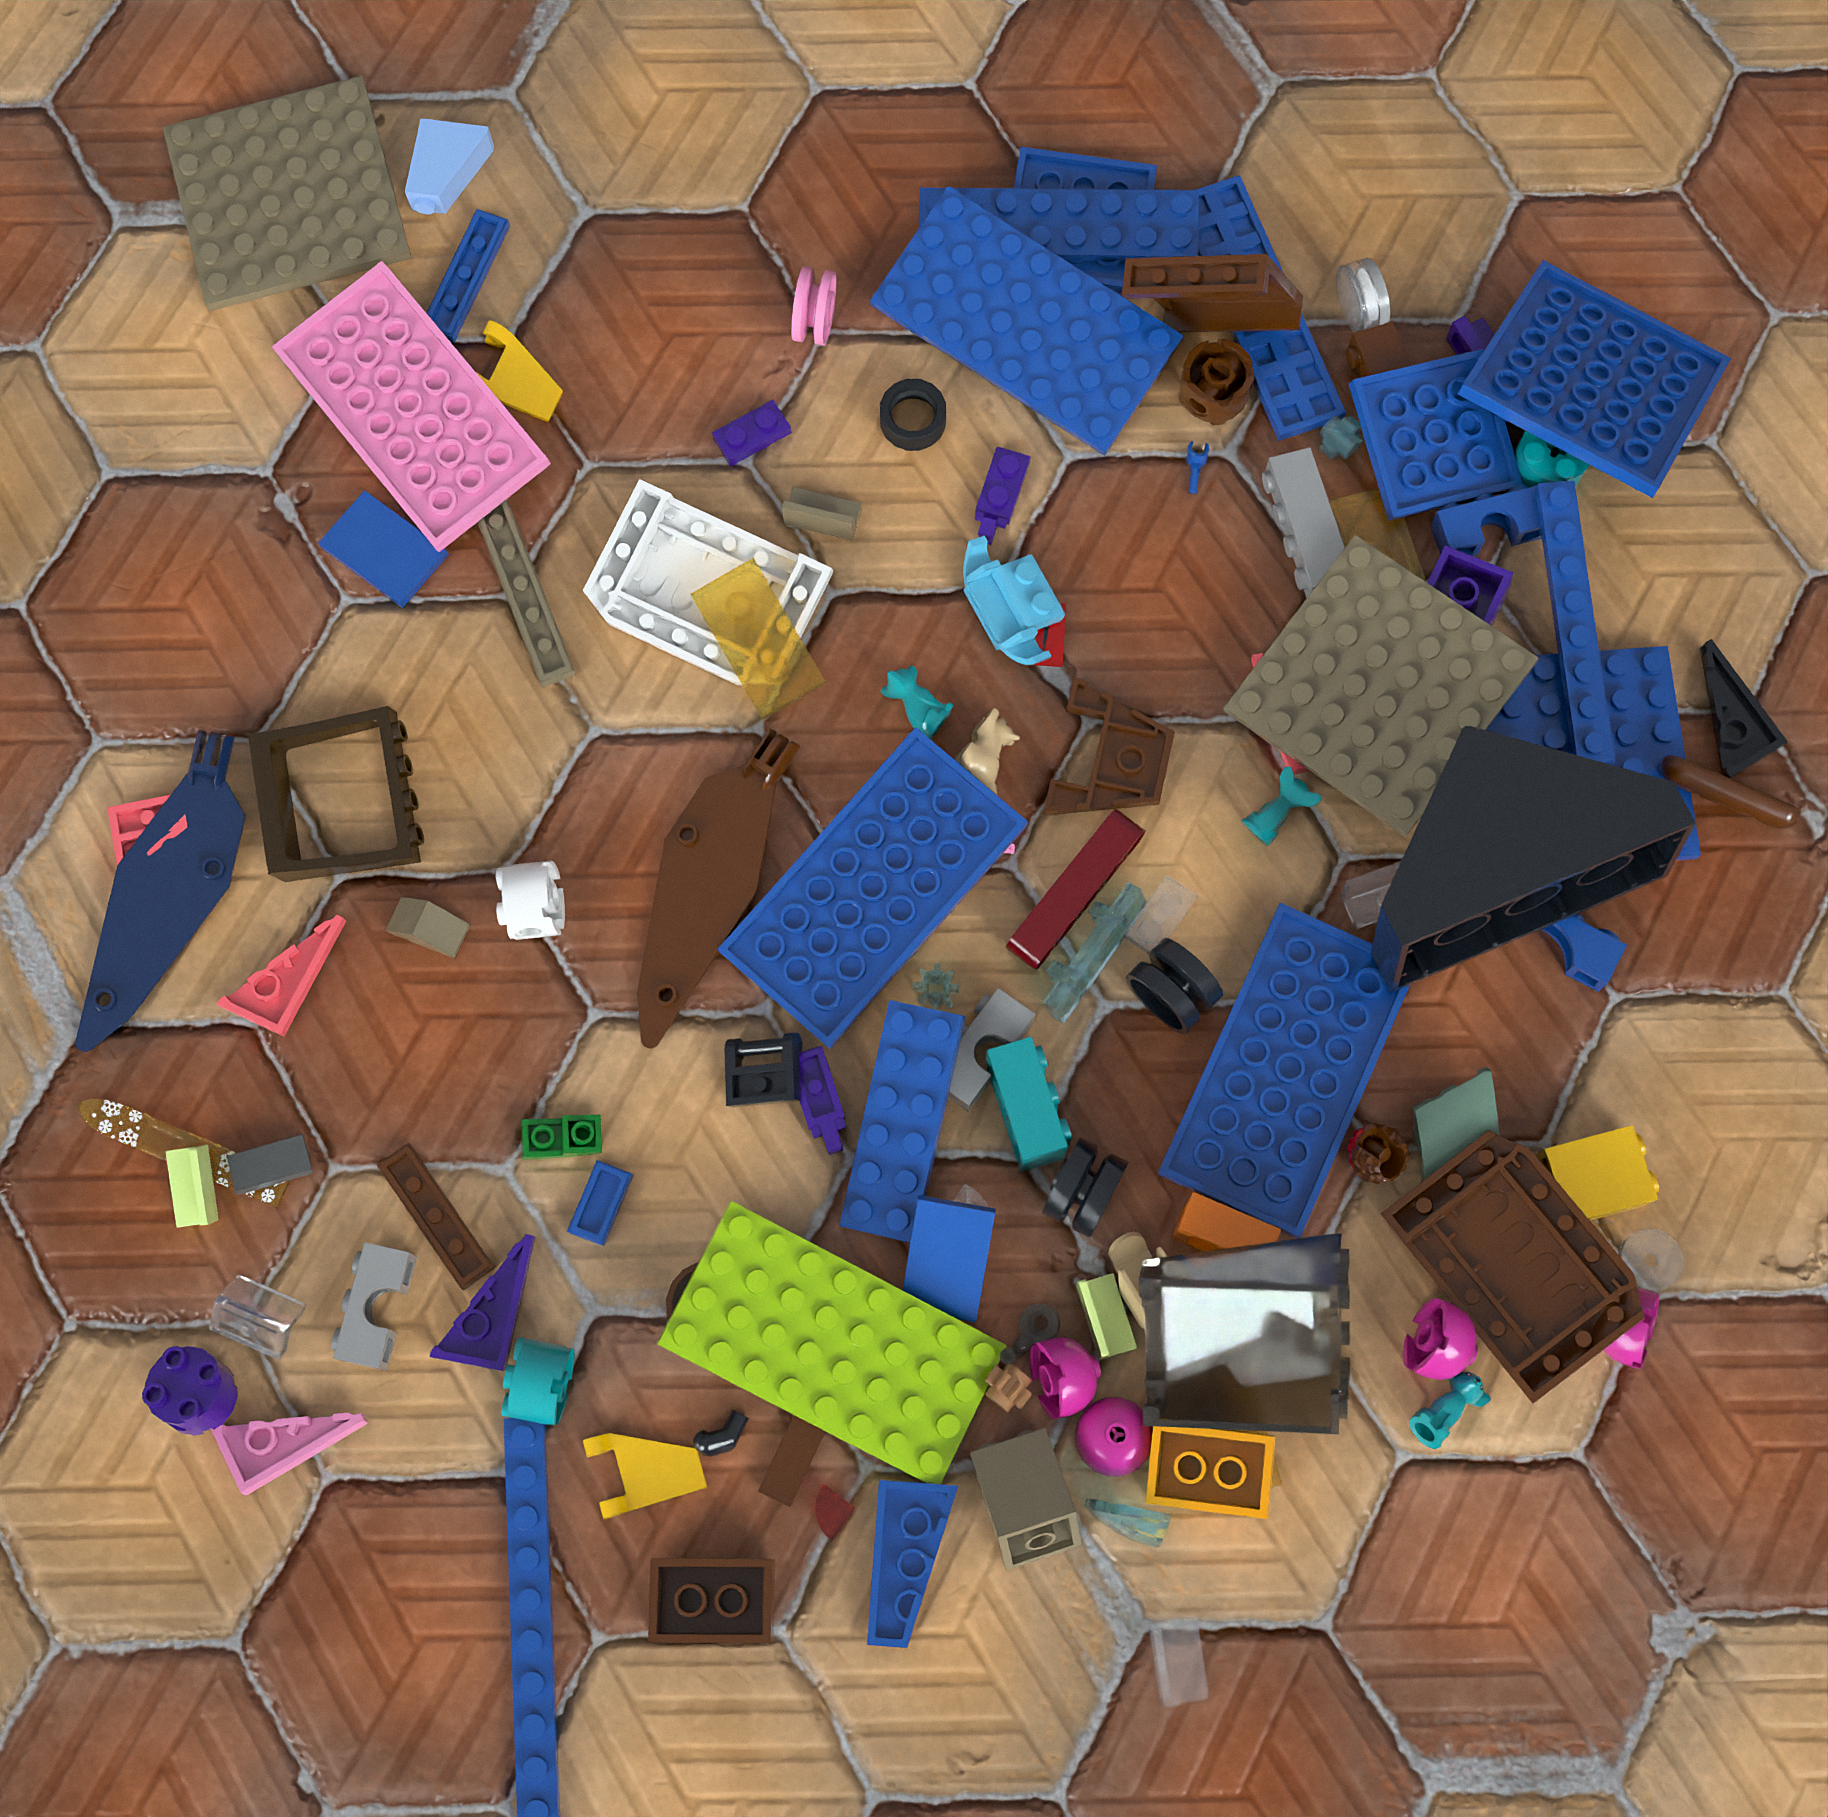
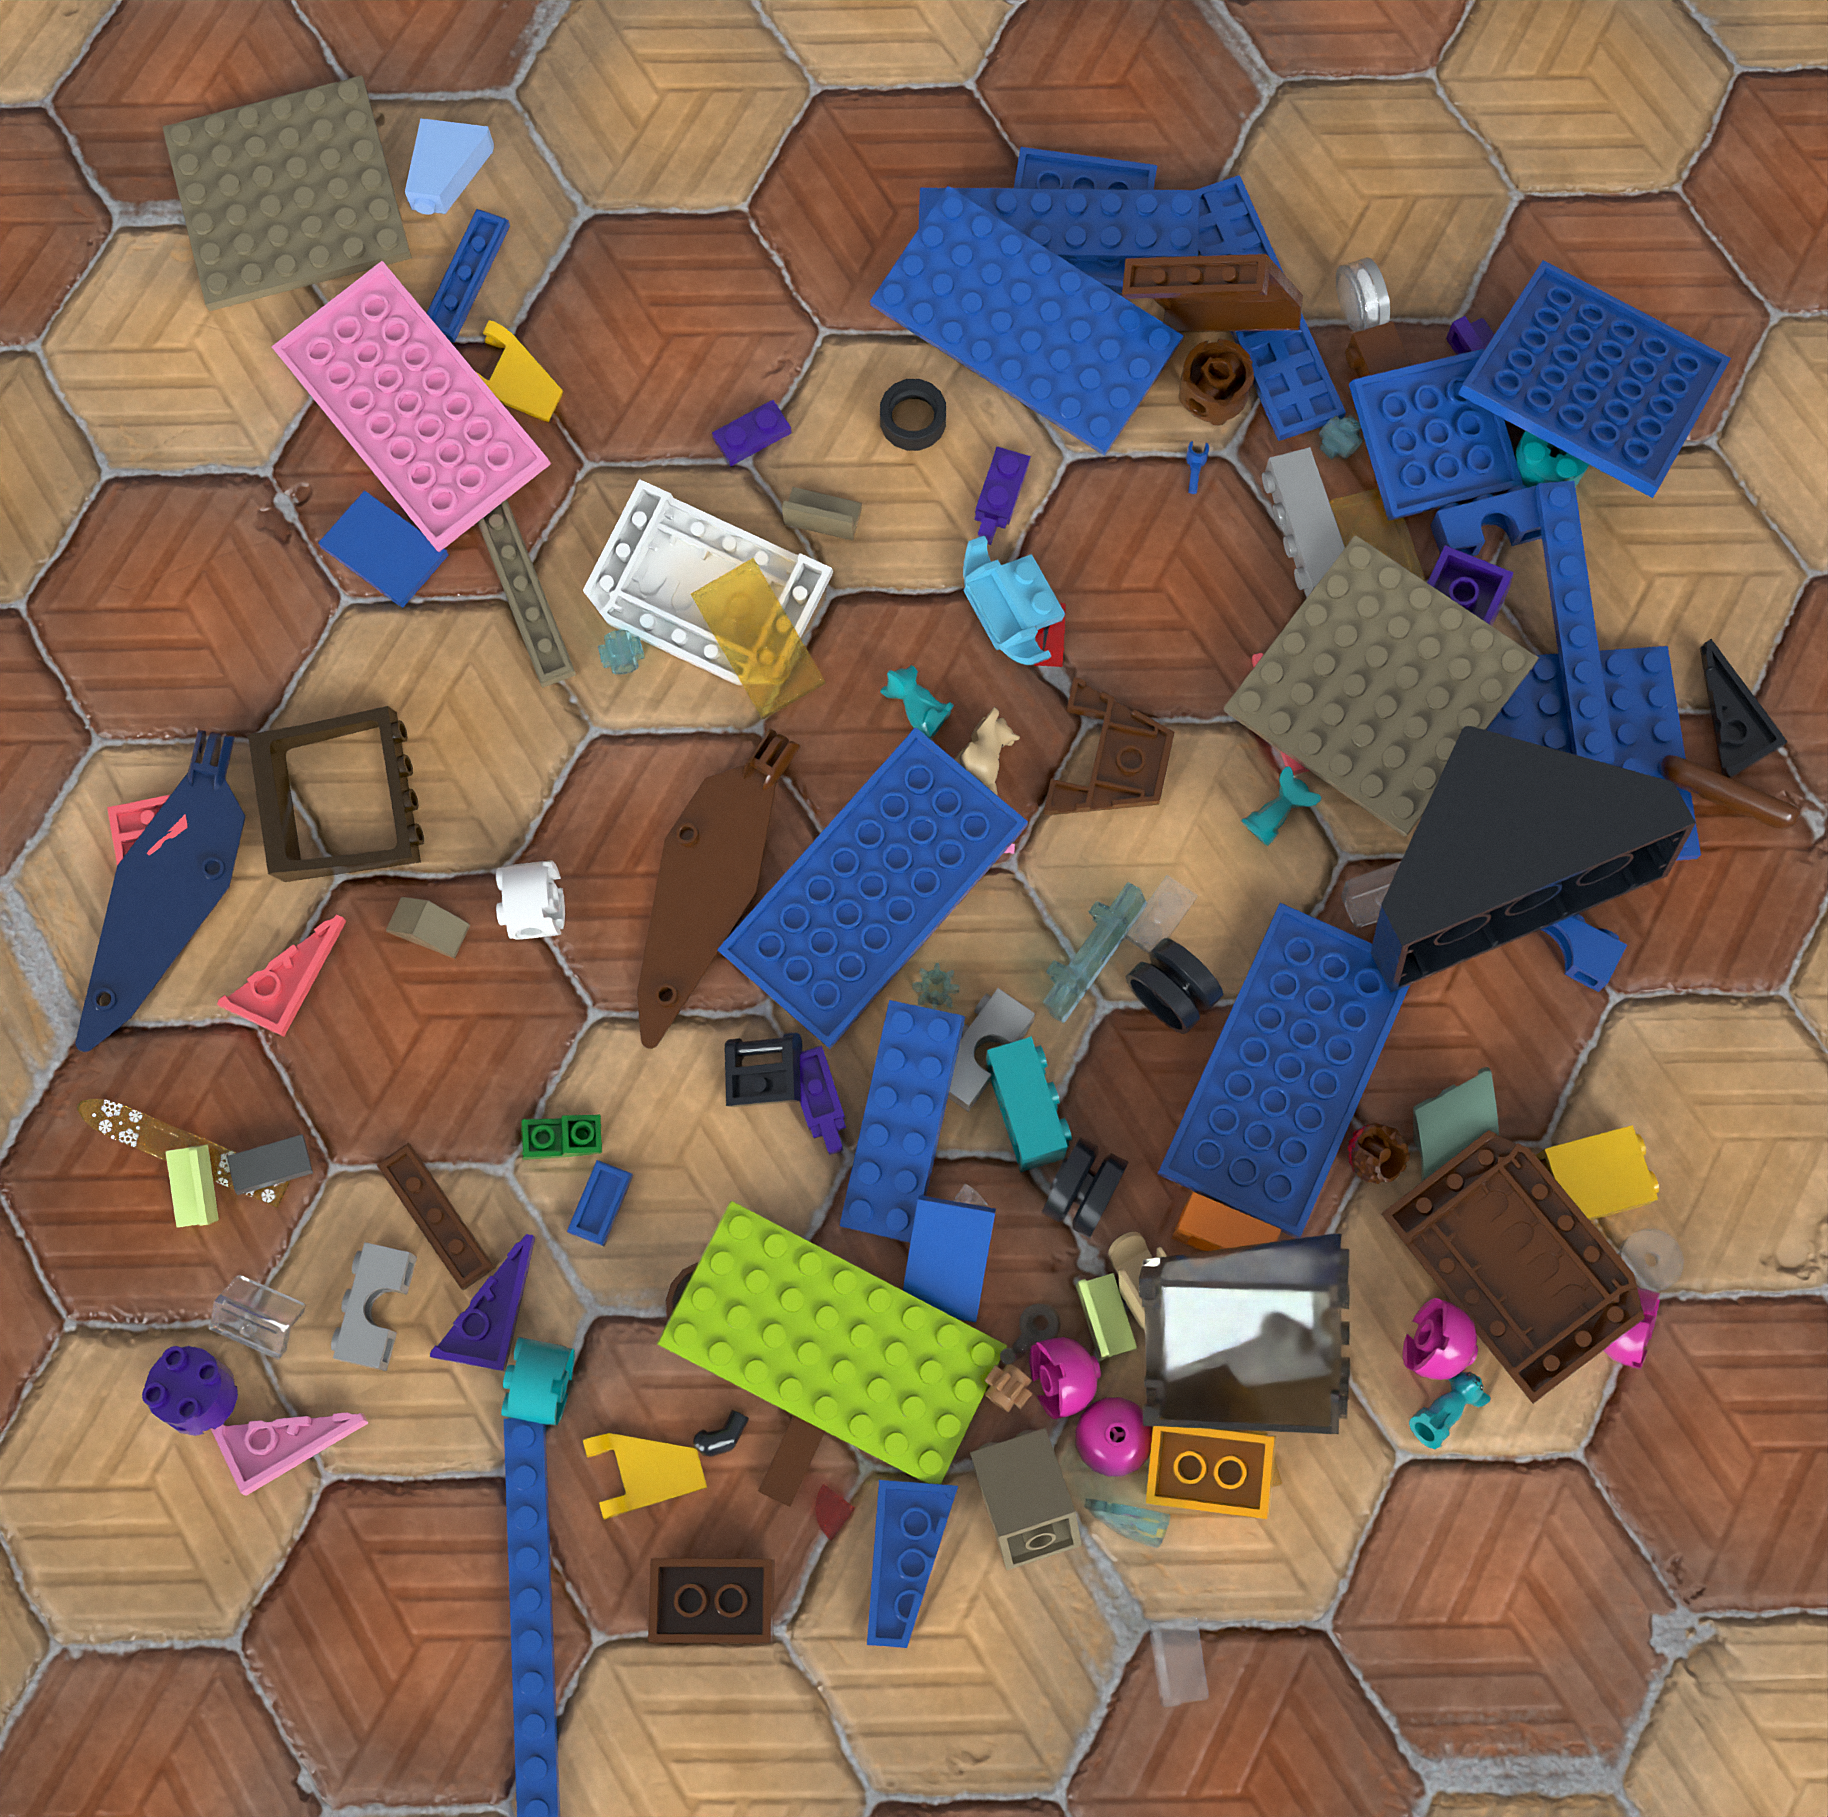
bright pink wheel [792,266,836,346] -> none
dark red beam [1005,809,1146,971] -> none
none -> clear light blue gear [598,630,645,675]

